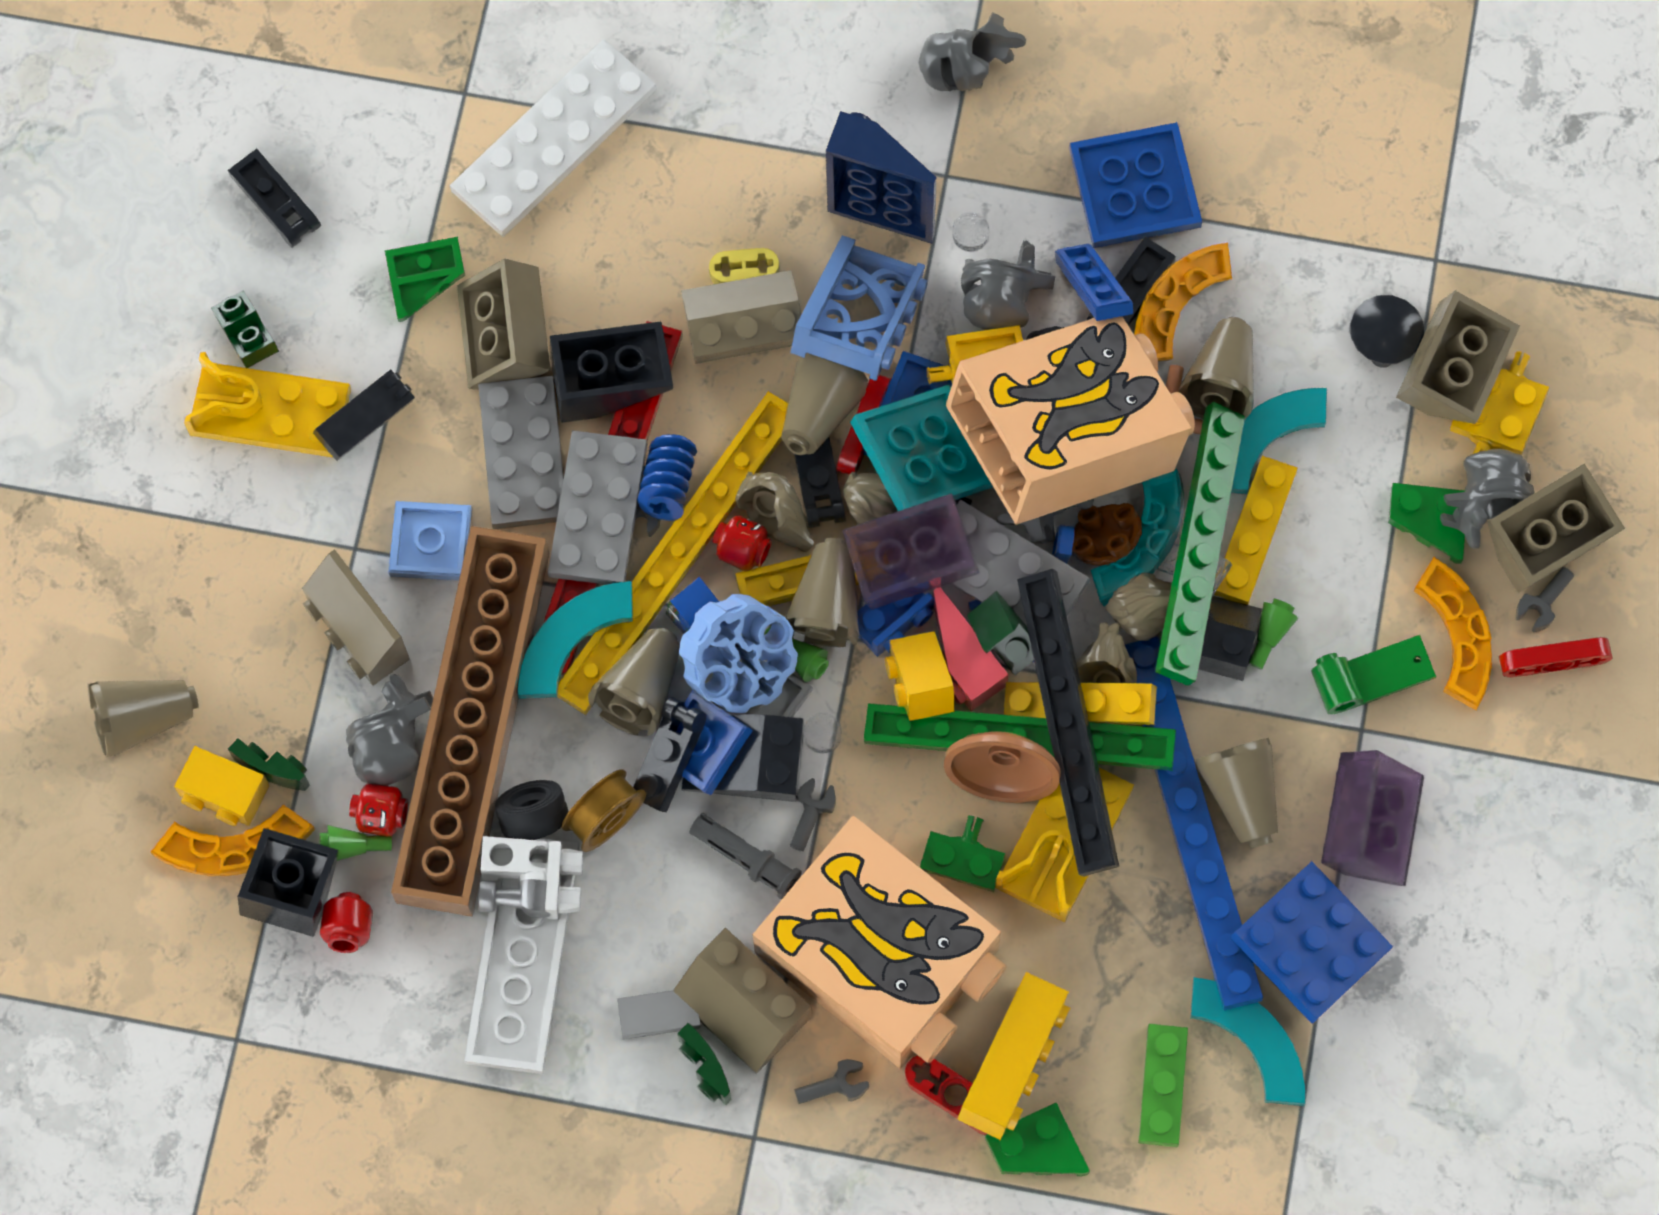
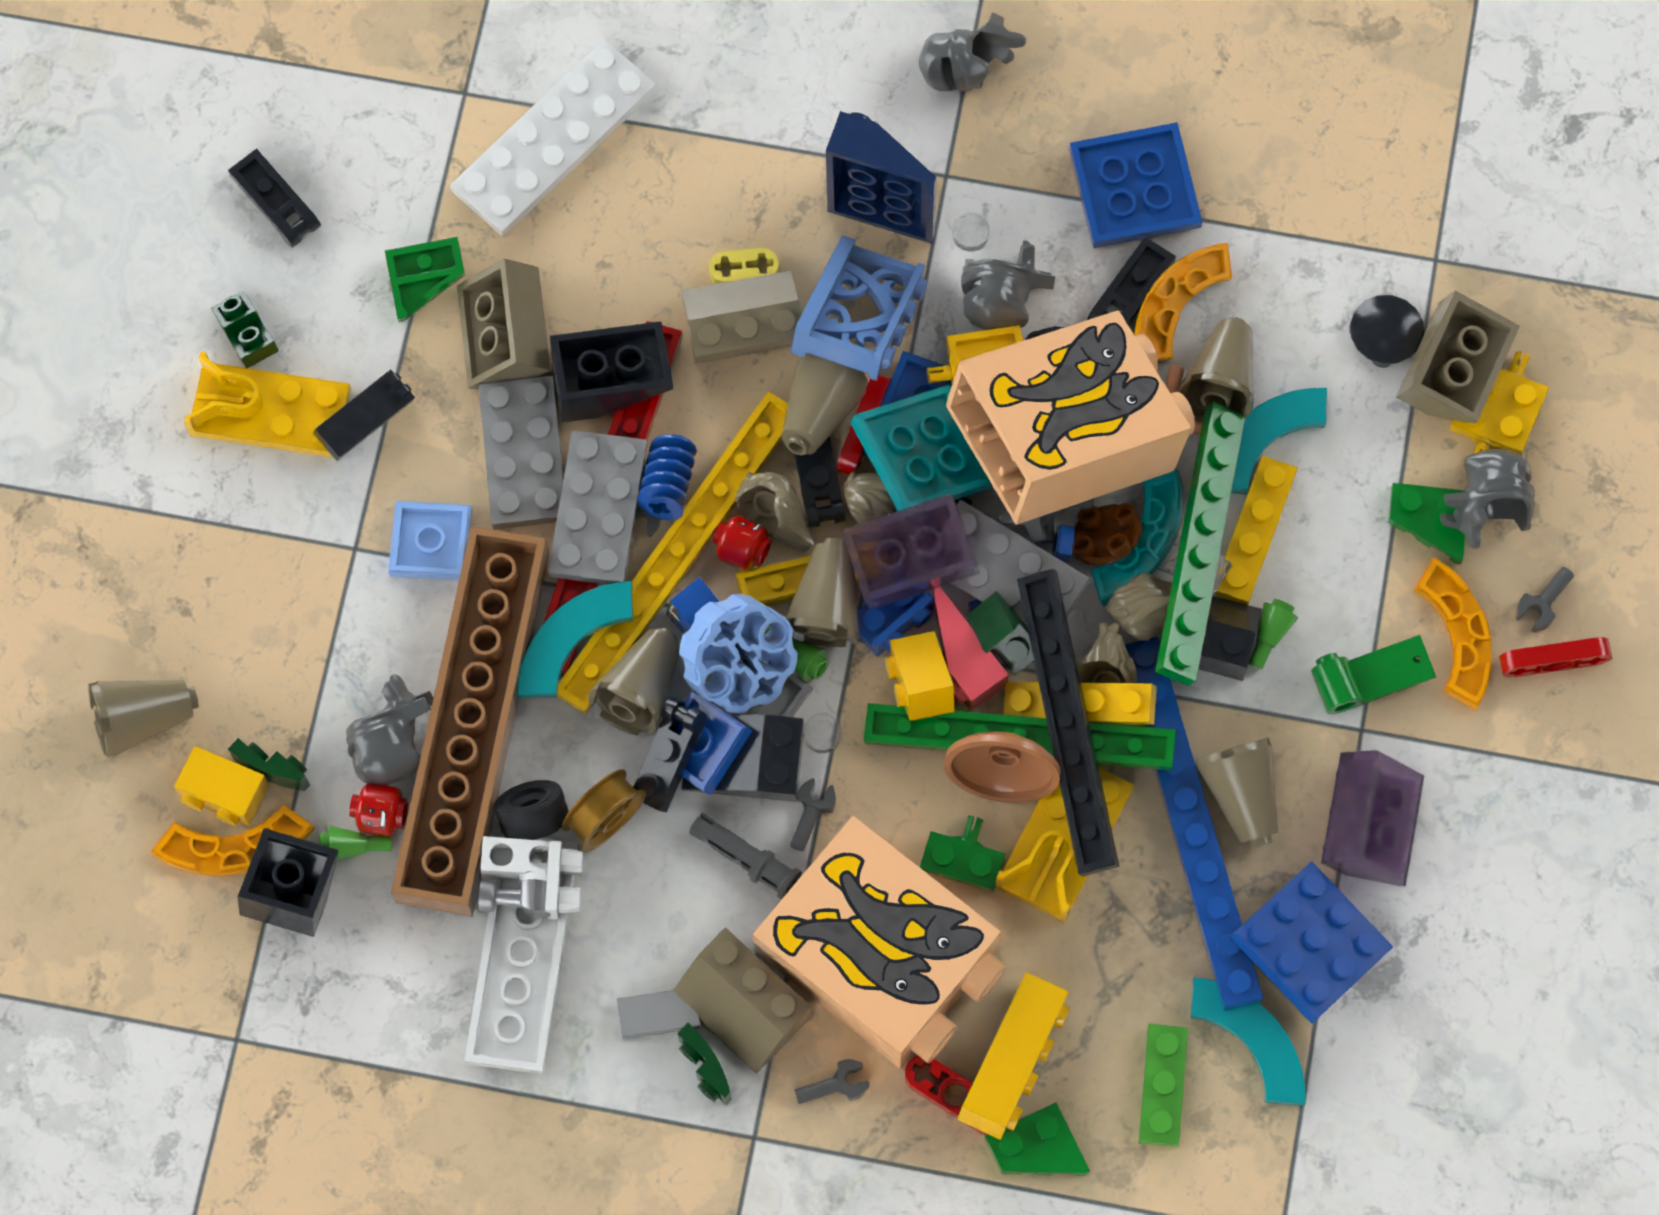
dark tan slope [302,549,410,686] -> none
red head [320,892,373,953] -> none
blue tile [1055,243,1133,321] -> none
dark tan slope [1488,463,1625,593] -> none

